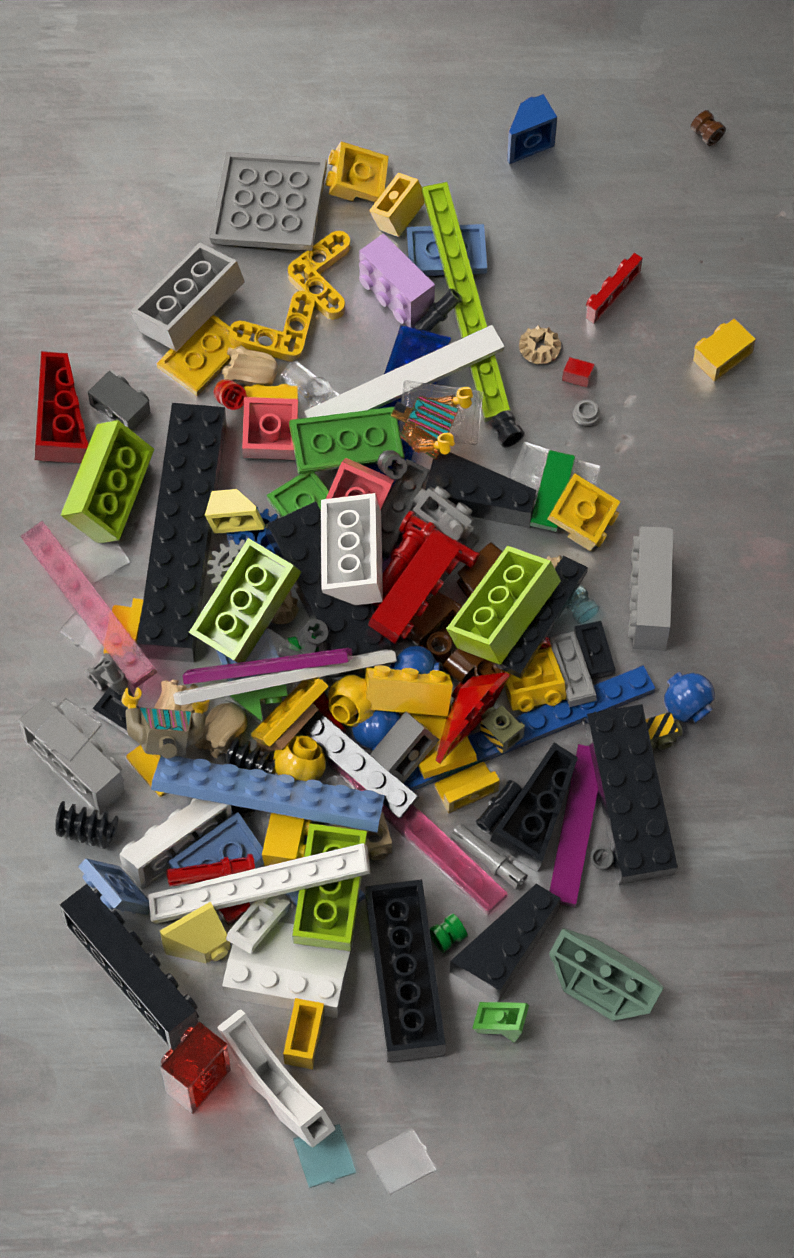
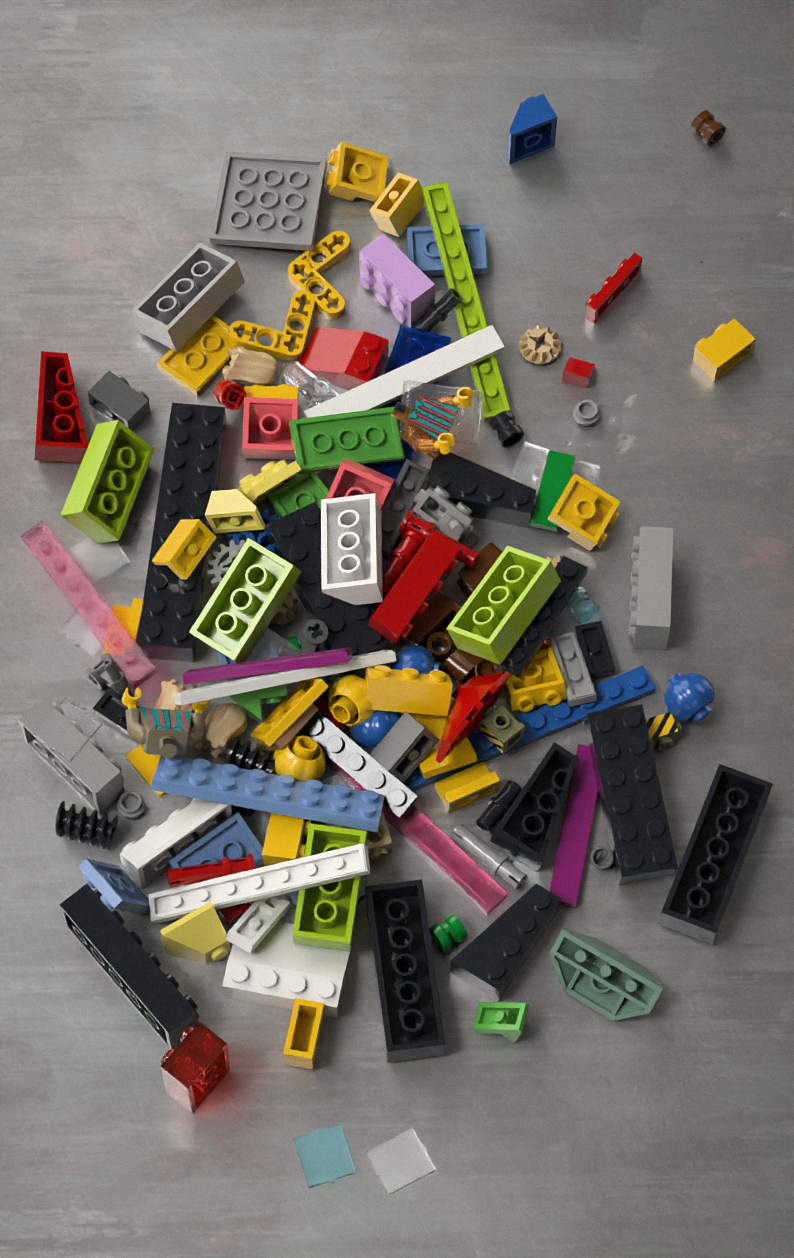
white arch [217,1009,335,1148] -> none
flat silver bush [377,450,407,479] -> none
none -> light grey plate [117,791,145,819]
none -> yellow panel [152,519,216,579]
none -> light yellow plate [237,459,302,505]
none -> slope [295,327,389,391]
none -> black brick [659,764,773,945]

